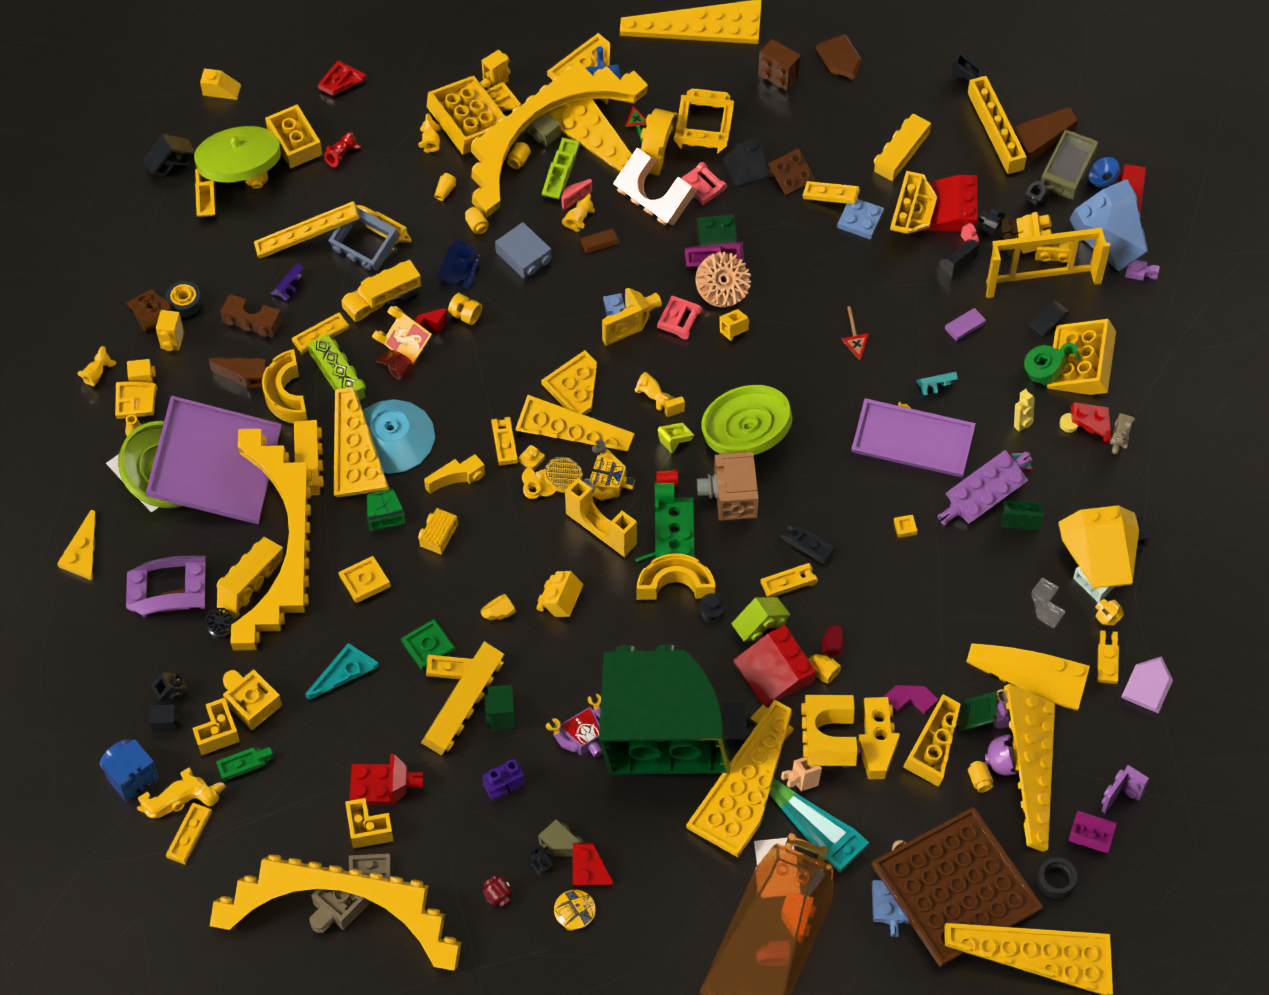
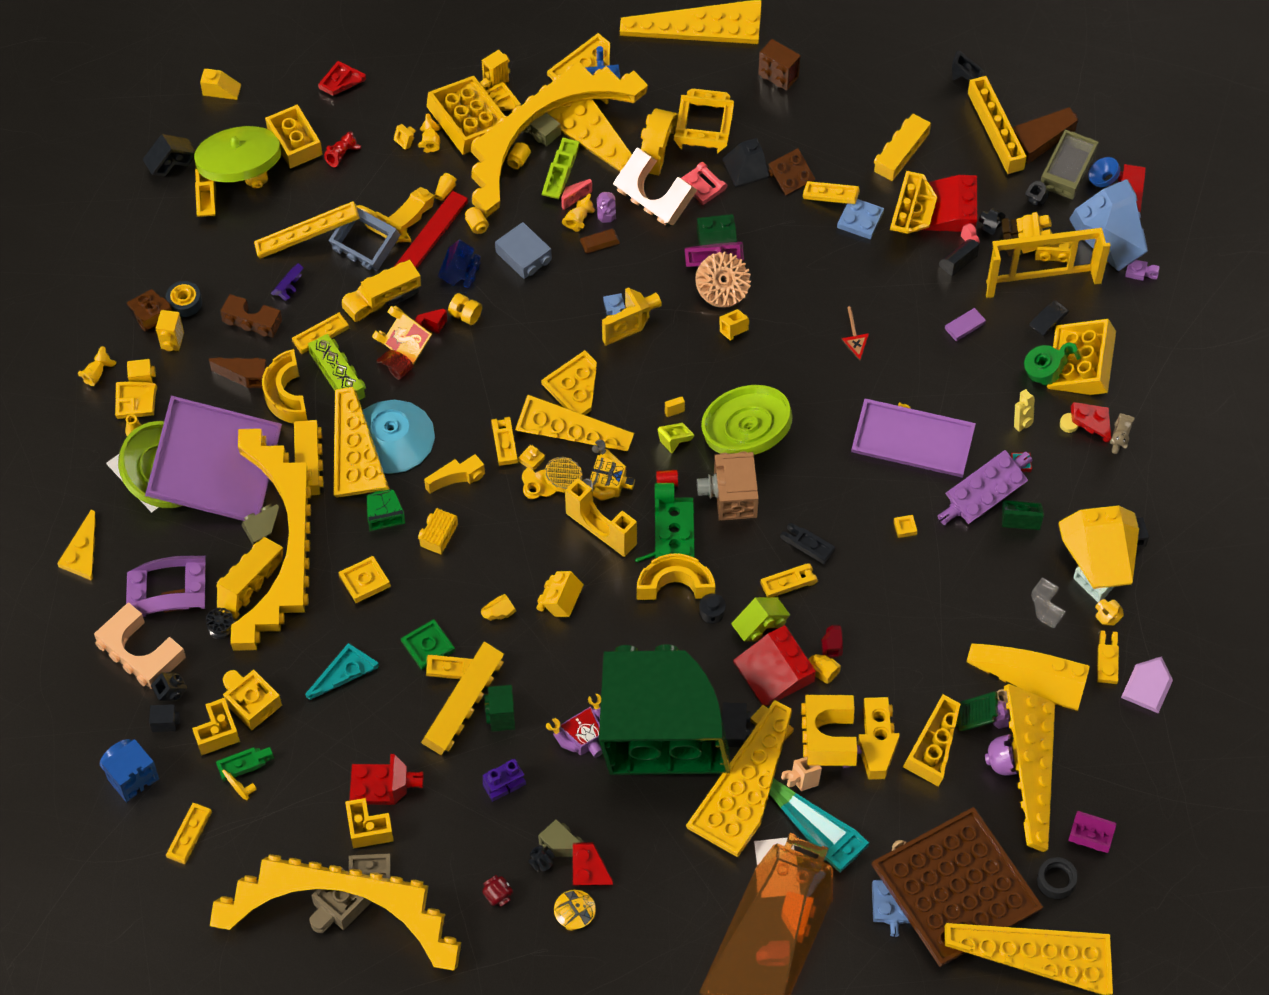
yellow animal [137,767,226,818] -> none
piece [626,106,647,143] -> none
yellow animal [635,372,675,411] -> none
coral plate [657,296,702,339] -> none
reddish brown tile [815,35,862,80] -> none
magenta tile [883,685,939,714] -> none
teal plate [916,372,958,395] -> none
yellow brick [968,761,993,793] -> none
medium lavender bracket [1101,765,1149,813] -> none
none -> light nougat arch [94,602,186,689]
none -> yellow bar [222,769,257,800]
none -> olive slope [242,504,279,545]
none -> yellow slope [386,187,435,232]
none -> yellow tile [394,124,416,150]
none -> red tile [394,191,468,269]
none -> medium lavender rock [597,192,616,223]

